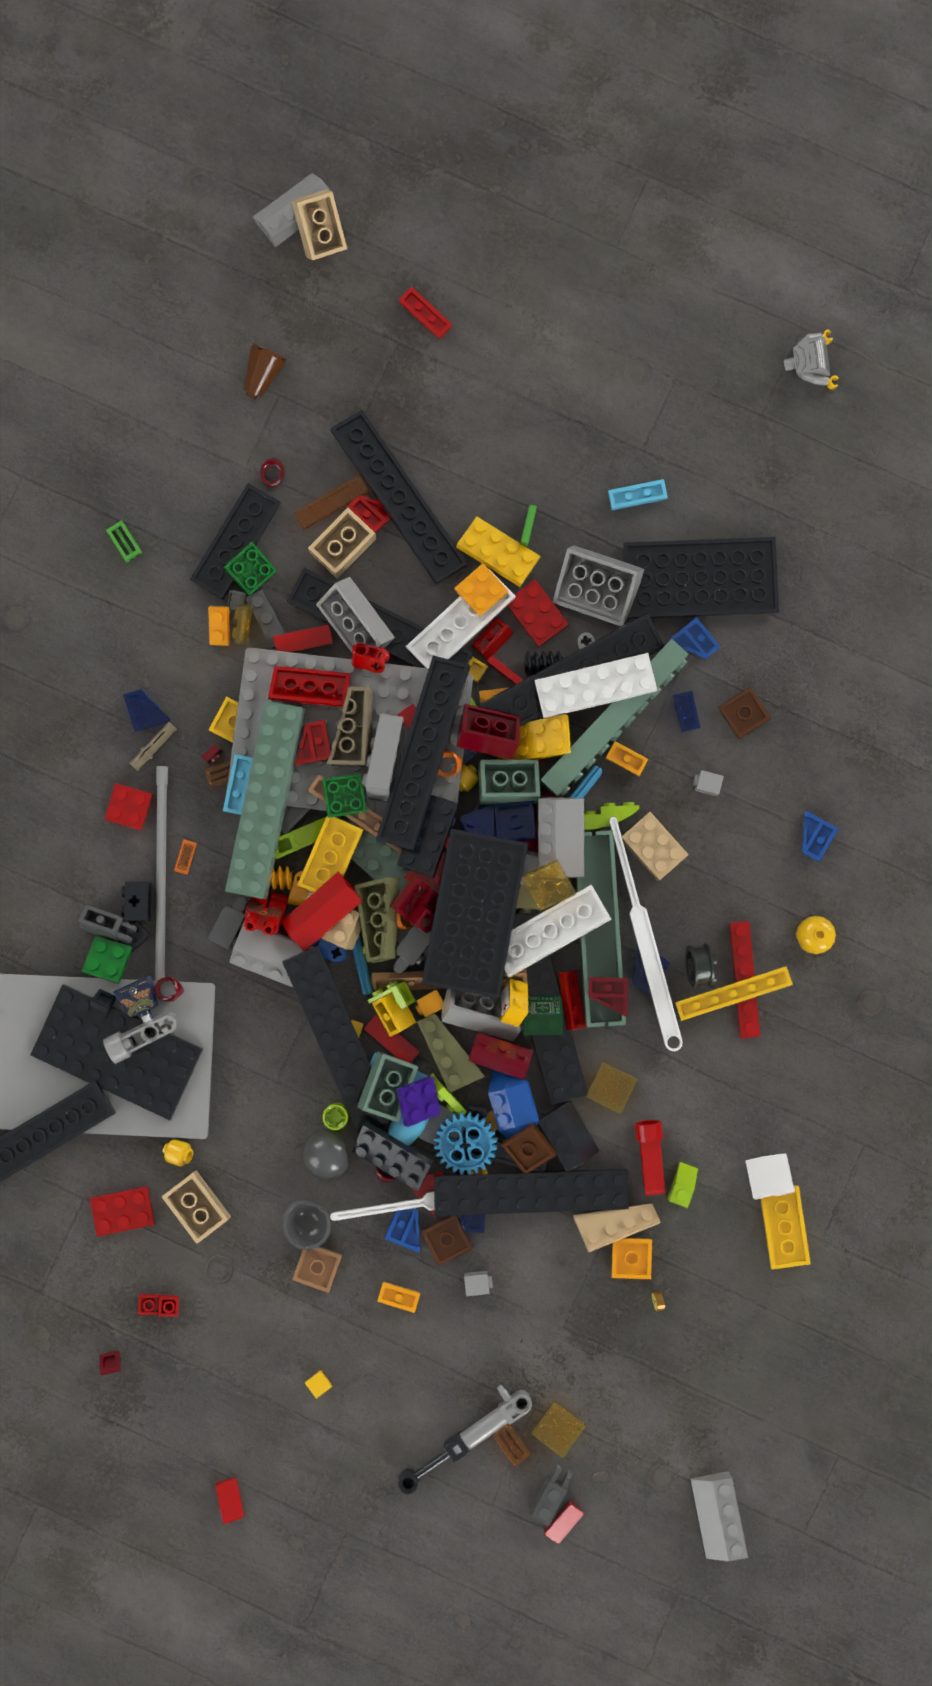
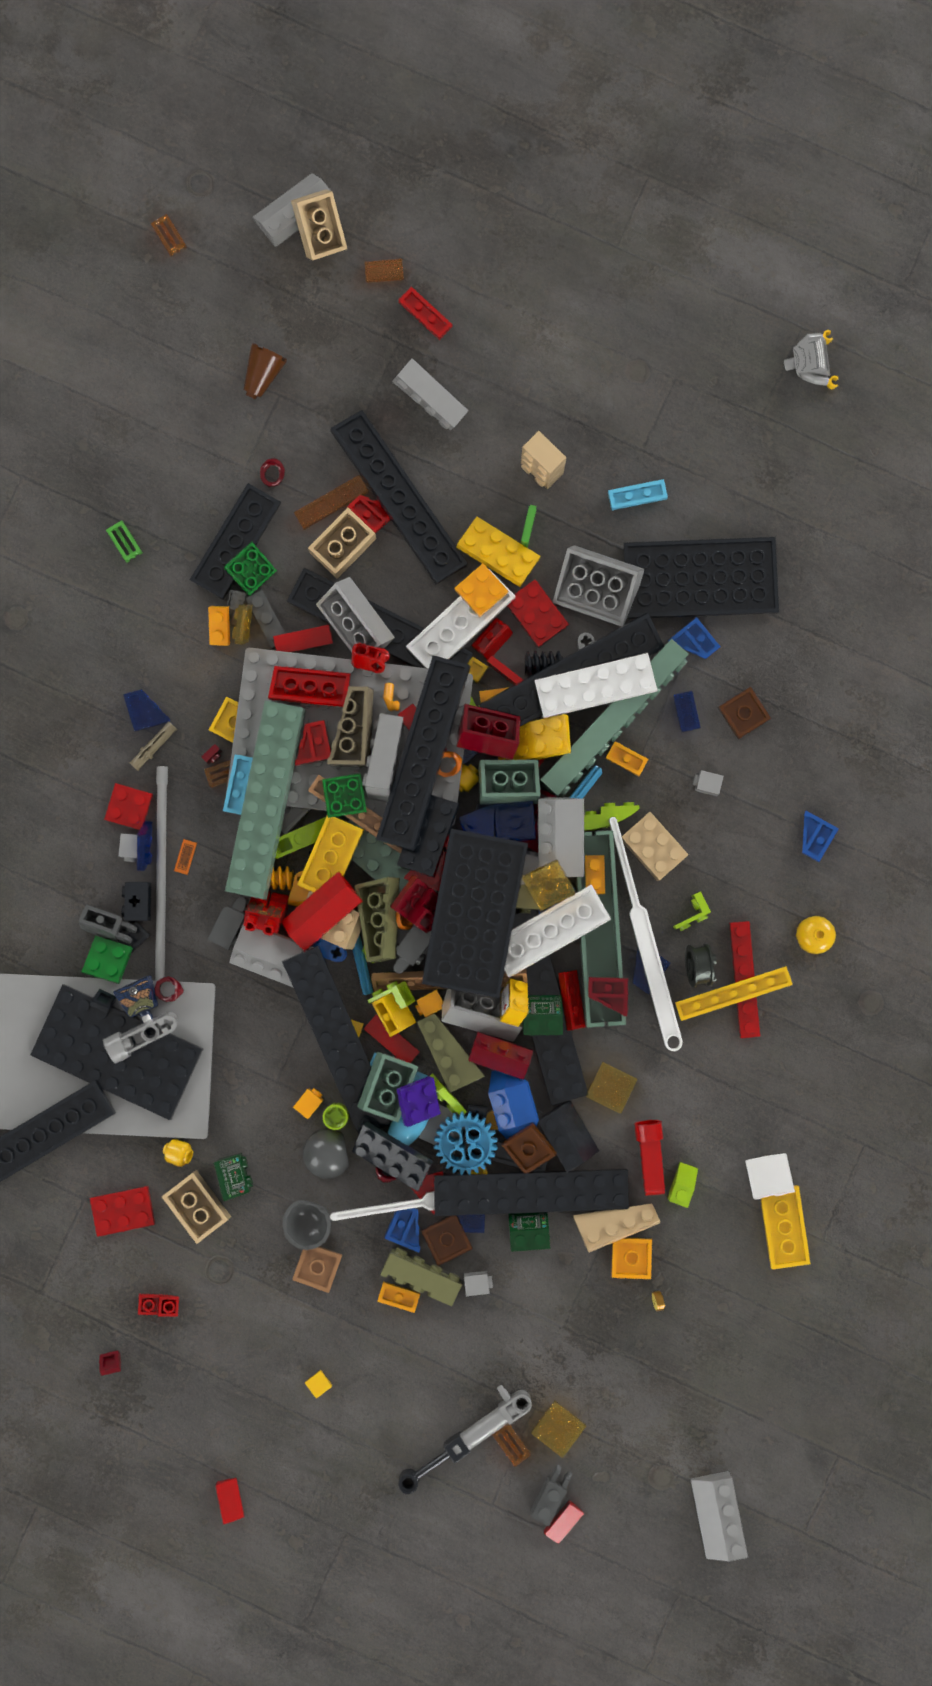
none -> light grey brick [119,833,143,862]
none -> clear blue wing [137,821,152,871]
none -> clear orange tile [151,214,187,257]
none -> dark green slope [214,1153,253,1201]
none -> light orange brick [293,1088,324,1119]
none -> clear orange tile [365,259,404,283]
none -> olive wedge [380,1247,462,1306]
none -> light orange arm [383,683,400,712]
none -> light grey wedge [392,359,469,430]
none -> dark green slope [508,1212,550,1252]
none -> tan brick [521,431,566,489]
none -> light orange plate [585,855,605,895]
none -> lime bracket [673,891,711,931]

